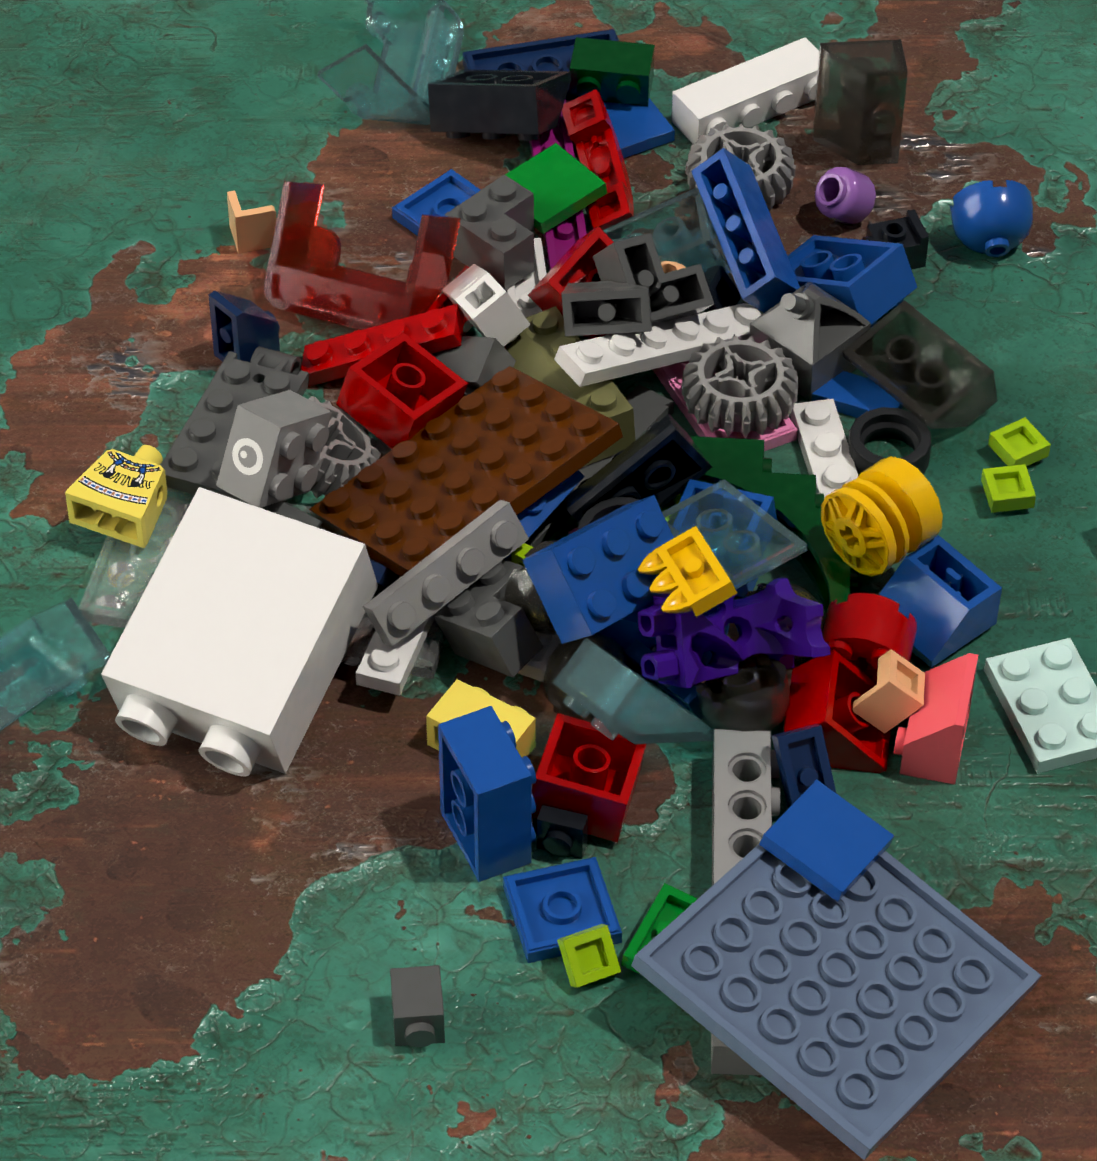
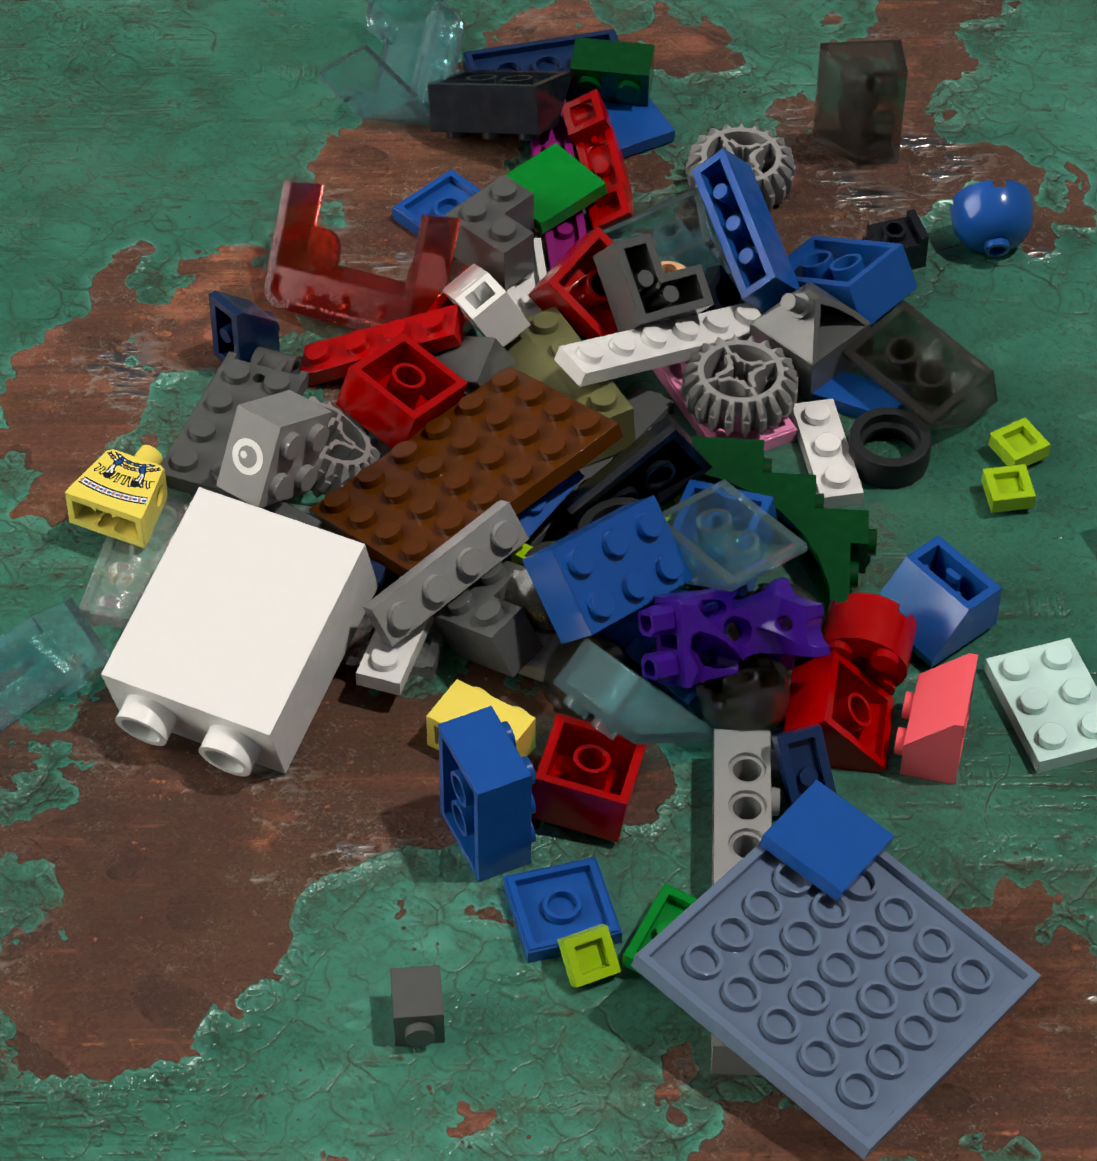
light nougat panel [227,190,278,254] -> none
black plate [536,805,588,859] -> none
dark grey slope [562,281,652,336] -> none
yellow plate [638,526,737,617] -> none
white brick [671,37,832,144] -> none
medium lavender head [815,167,876,224] -> none
yellow wheel [821,456,943,577] -> none
light nougat panel [853,649,925,733] -> none

